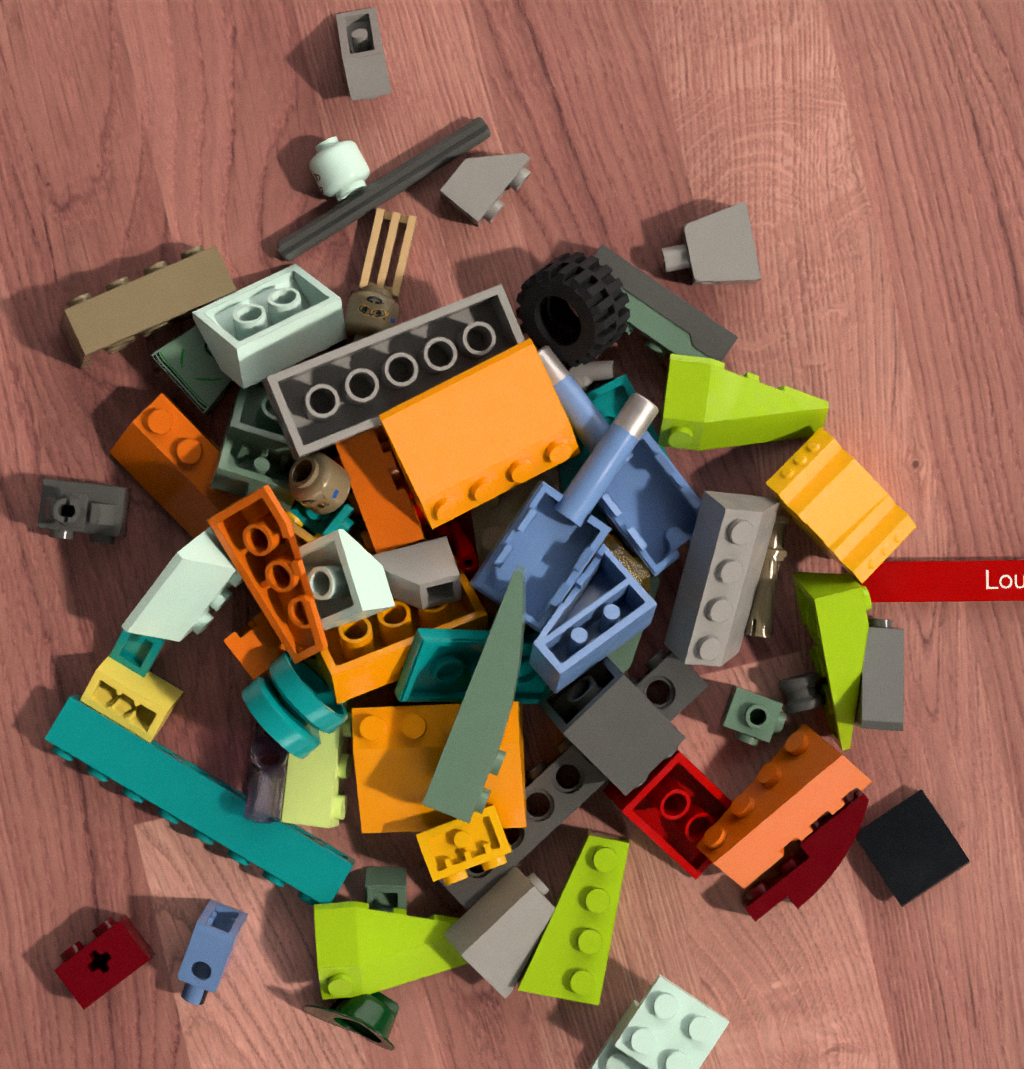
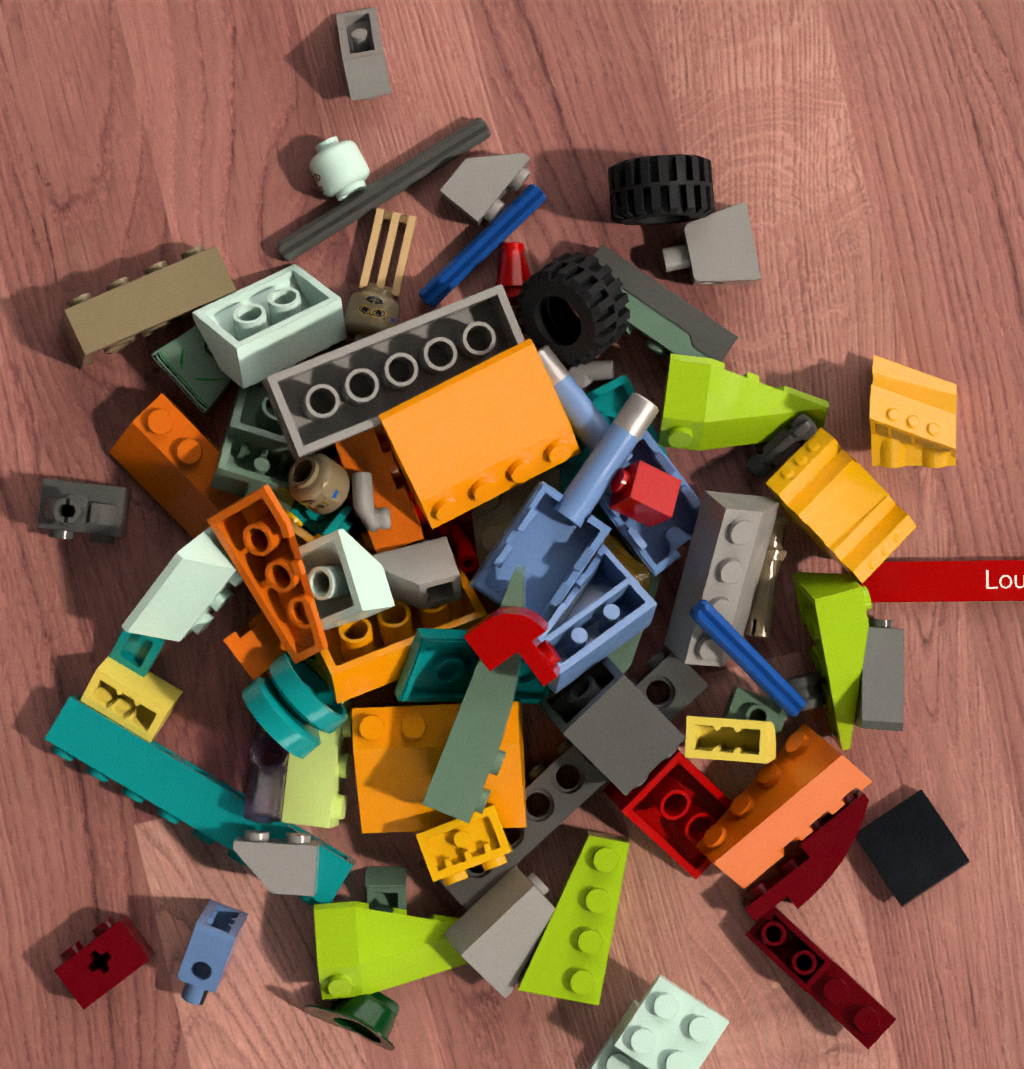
none -> light grey slope [233,830,320,897]
none -> light grey arm [351,472,391,533]
none -> blue axle [419,184,546,308]
none -> red brick [464,606,561,686]
none -> red cone [495,242,531,305]
none -> black tyre [608,154,715,225]
none -> brick [608,460,682,527]
none -> light yellow brick [685,715,776,764]
none -> blue axle [690,600,806,717]
none -> dark red slope [745,906,896,1050]
none -> dark grey axle [747,414,818,478]
none -> yellow slope [869,355,957,468]

